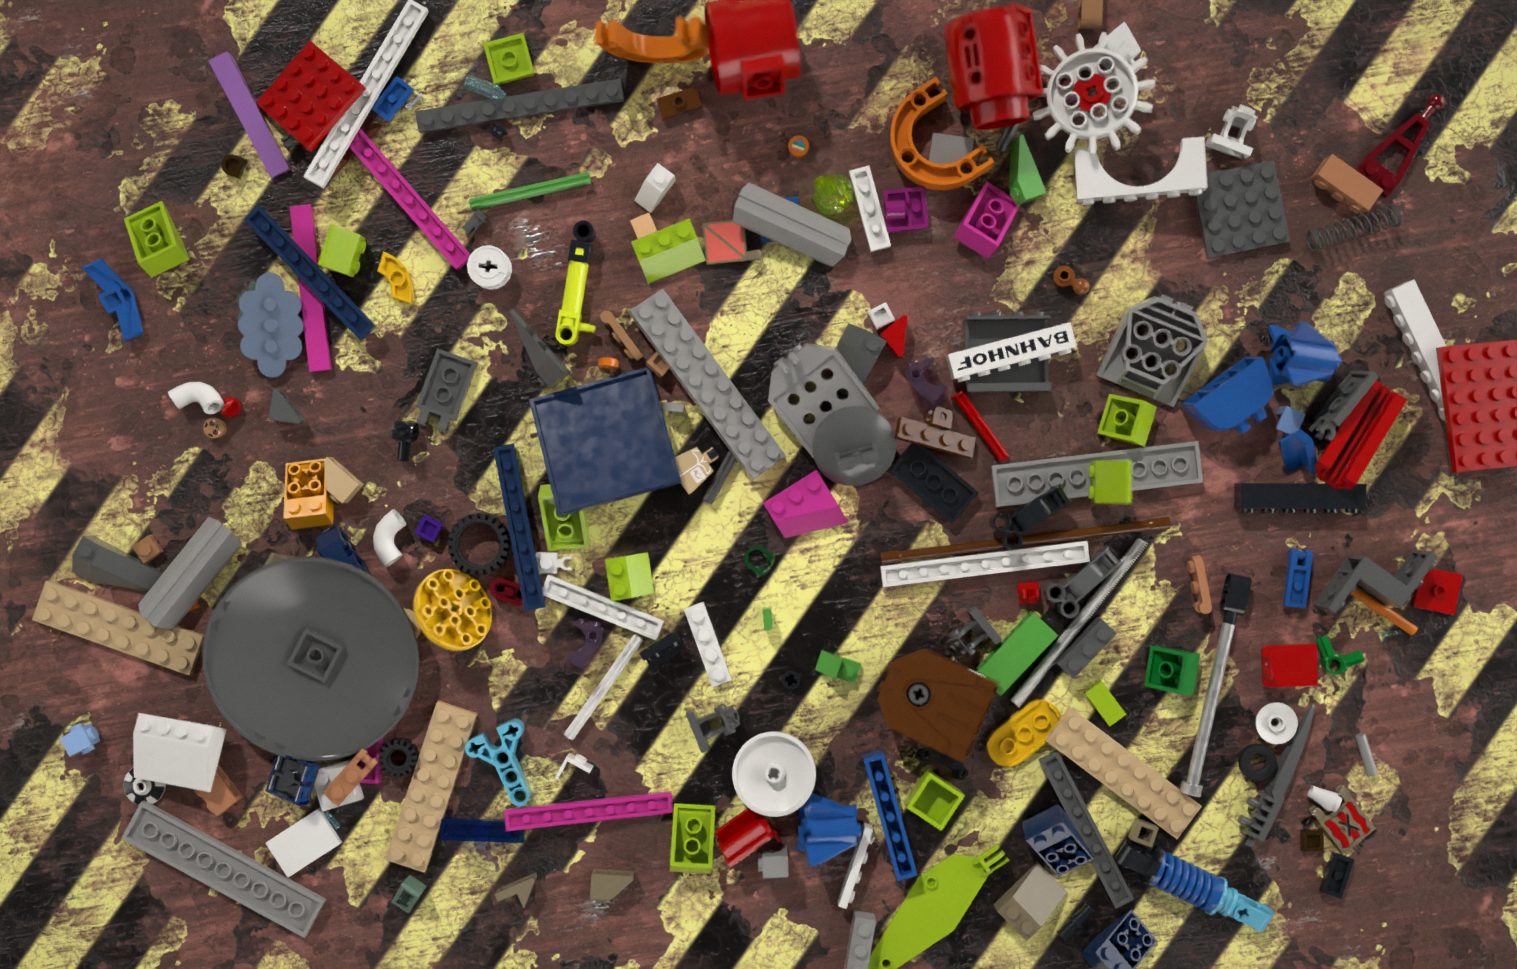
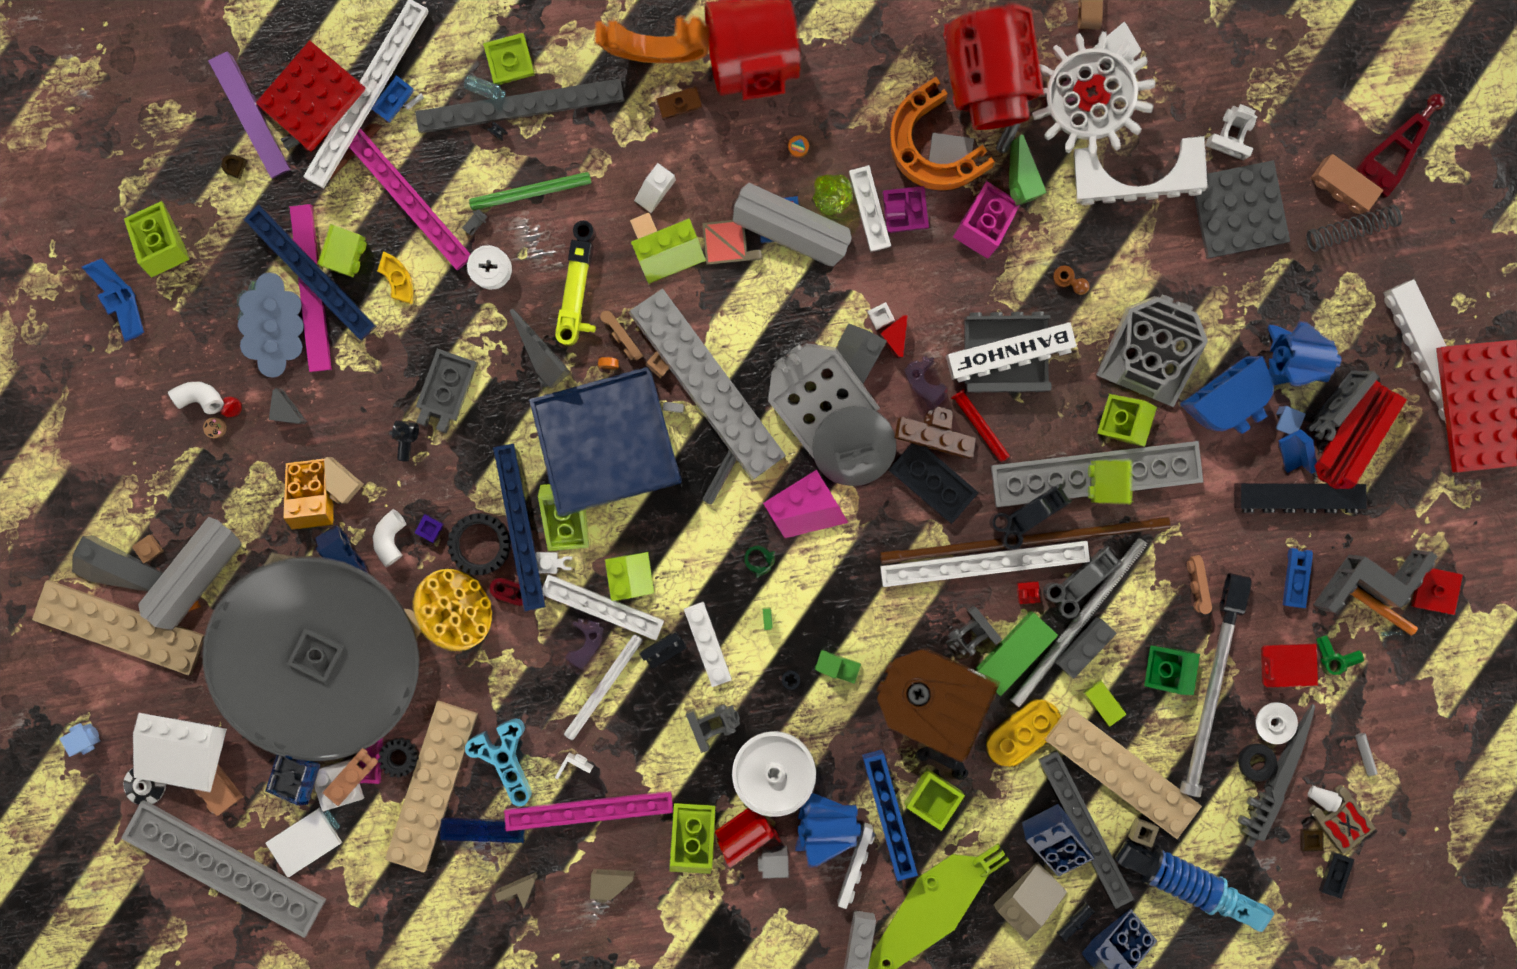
sand green slope [392,875,427,914] -> none
tan torso [675,447,719,494] -> none

